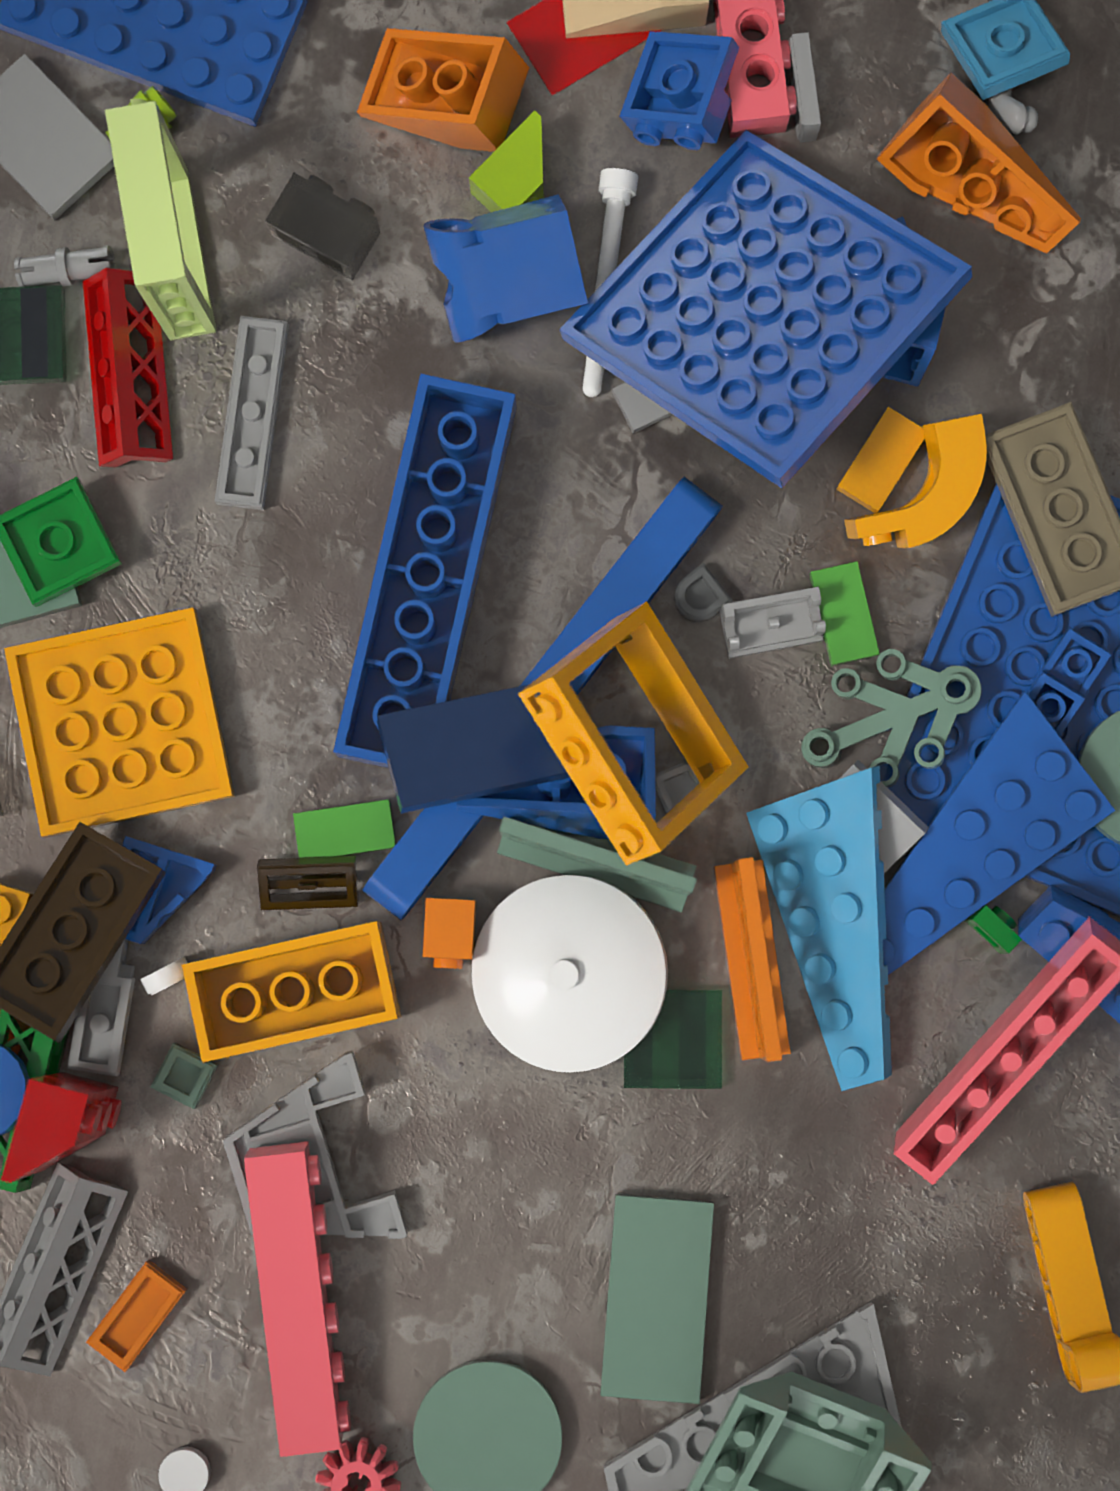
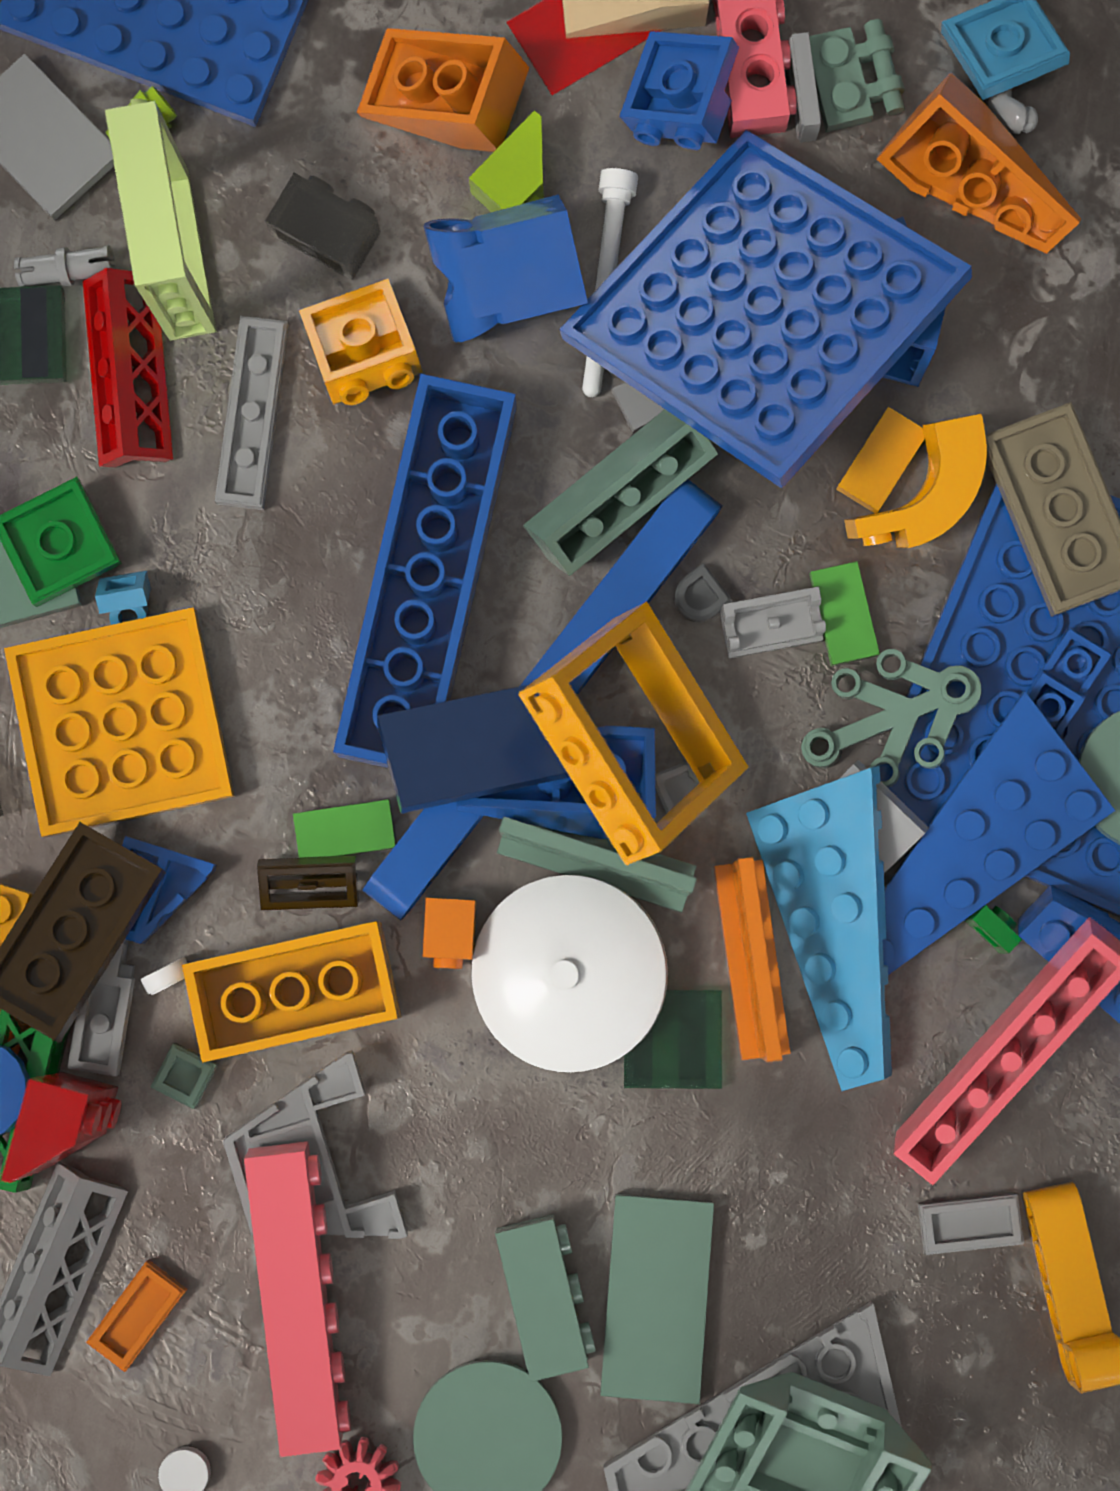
none -> dark azure tile [95,571,151,625]
none -> light orange plate [299,279,423,405]
none -> sand green brick [495,1214,596,1382]
none -> sand green brick [523,409,718,576]
none -> sand green plate [809,19,905,133]
none -> light grey tile [918,1193,1024,1255]

